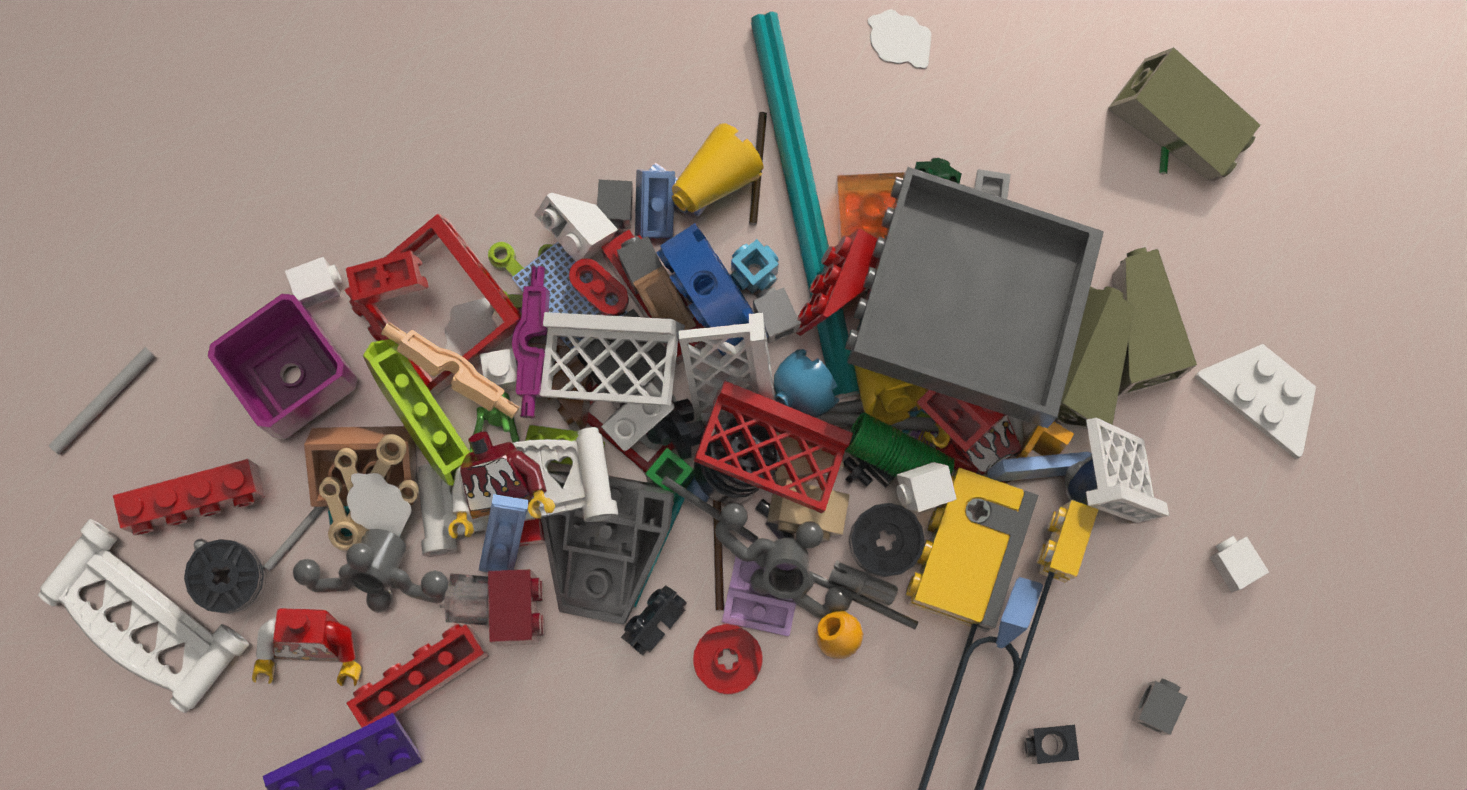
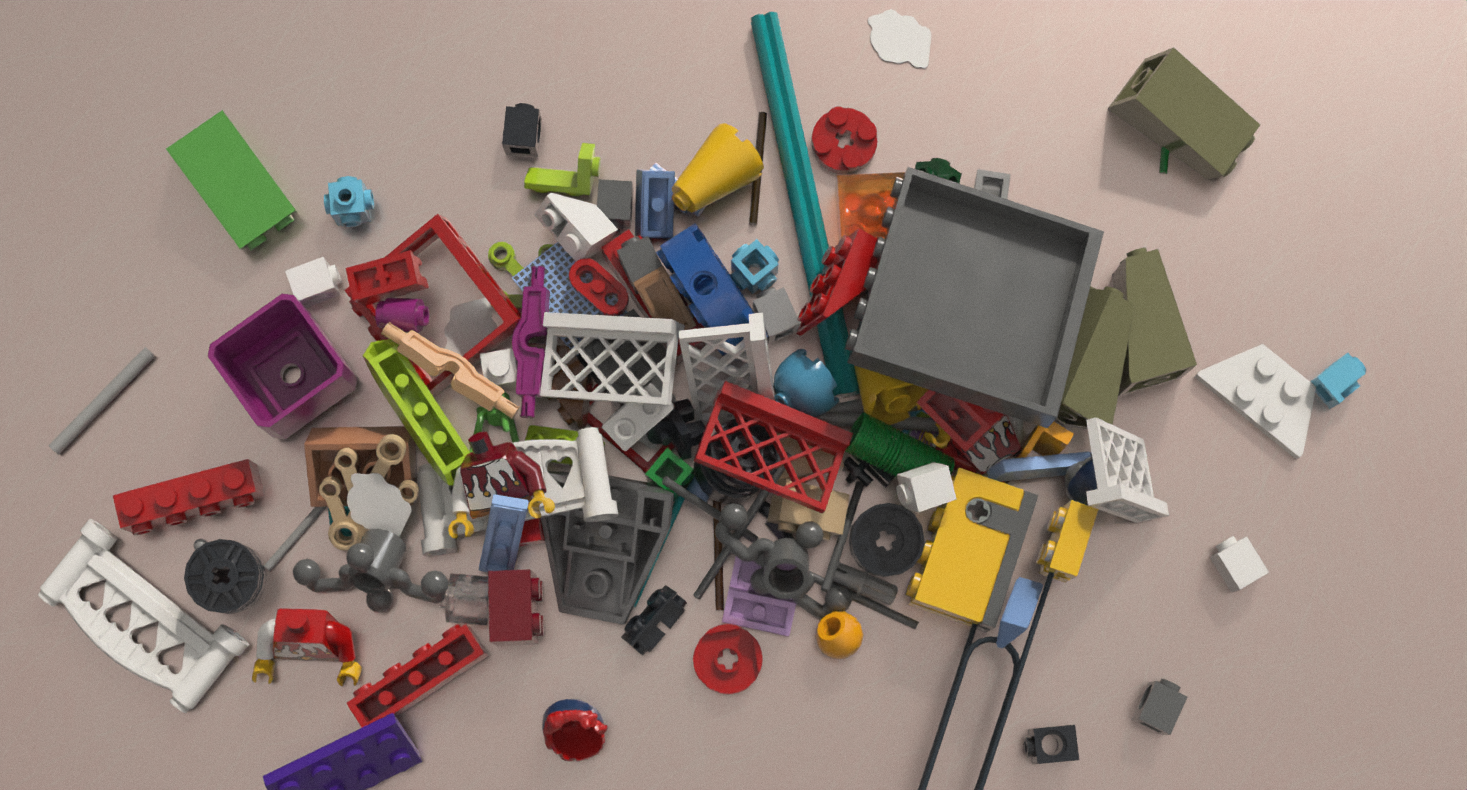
none -> bright green slope [166,110,297,251]
none -> medium azure brick [324,176,374,227]
none -> magenta brick [376,298,430,333]
none -> black brick [502,103,542,157]
none -> lime bracket [524,143,601,196]
none -> red hair [542,698,608,762]
none -> dark grey axle [693,452,793,599]
none -> red plate [811,106,878,174]
none -> dark grey axle [821,482,864,592]
none -> medium azure brick [1310,353,1366,409]

